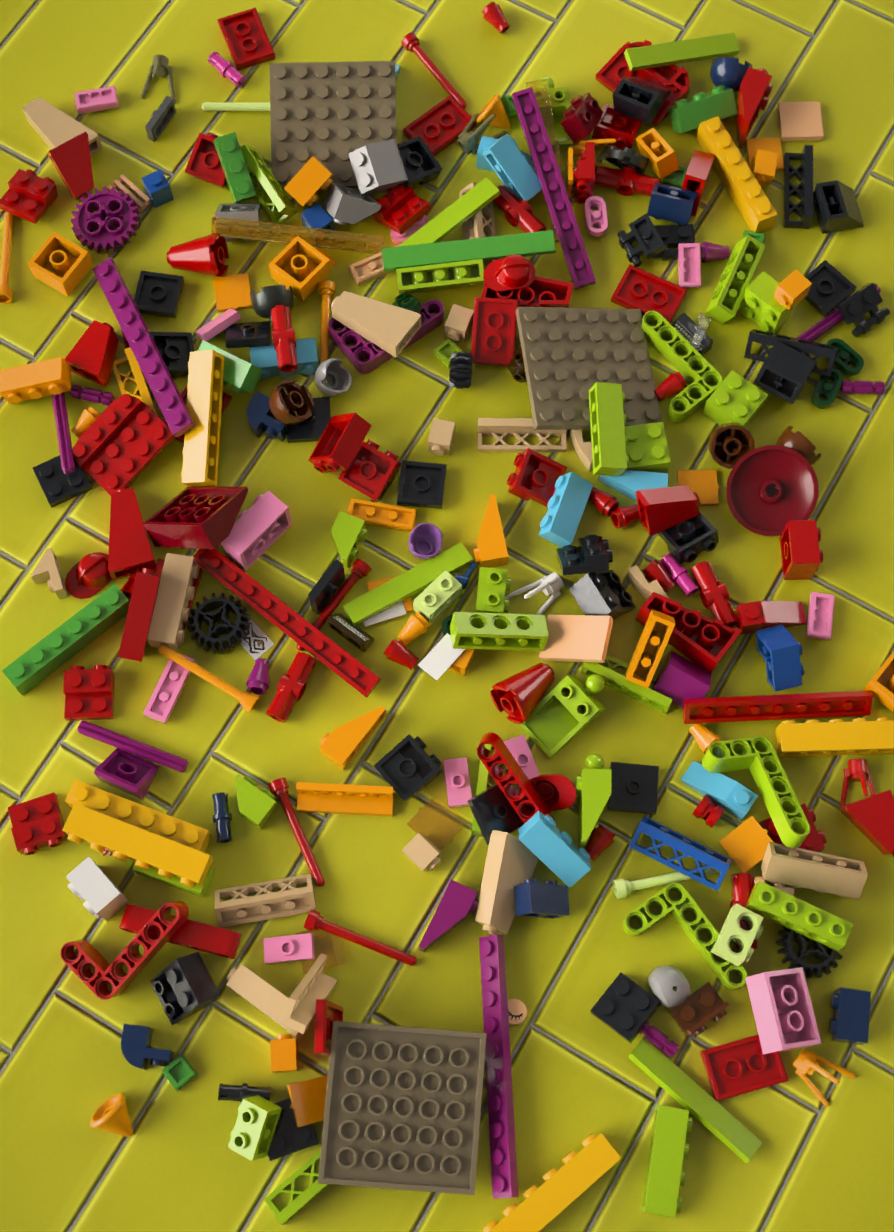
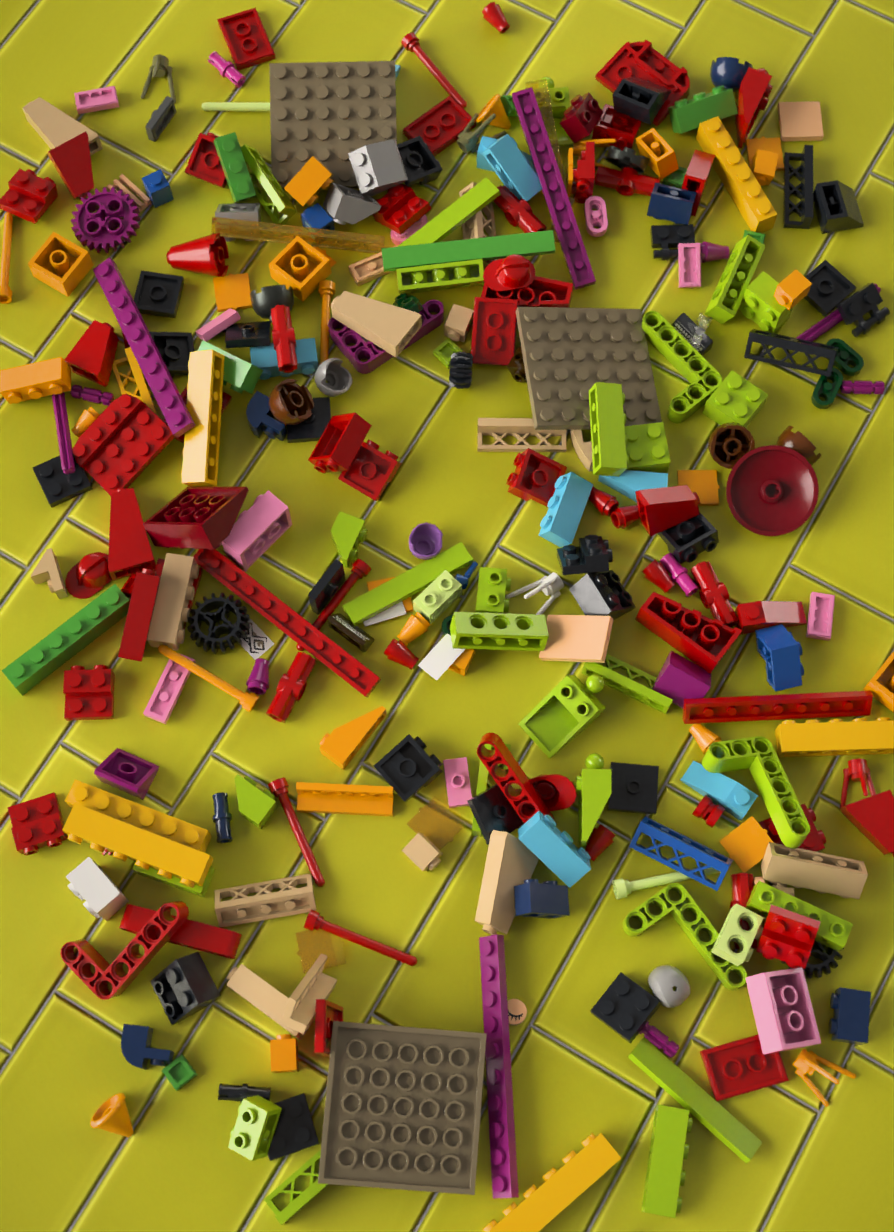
magenta axle [77,720,188,773] -> none
bright pink plate [263,933,315,964] -> none
light orange piece [287,1075,328,1128] -> none
light orange tile [347,498,417,532] -> none
black plate [397,460,447,509] -> none
magenta slope [419,880,479,952] -> none
tan brick [427,418,455,456] -> none
light orange slope [473,494,508,568] -> none
red cone [490,663,554,724] -> none
bright pink plate [504,735,540,788] -> none
red tile [611,264,688,324] -> none
black plate [617,214,667,267] -> none
lime tile [624,33,740,71] -> none
light orange brick [625,609,676,688] -> none
tan slope [626,565,668,599] -> none
red cone [653,372,687,401] -> none
reddish brown bracket [669,982,729,1037] -> none
black slope [753,341,817,404] -> none
red brick [779,520,823,580] -> none
none -> red plate [756,904,821,969]

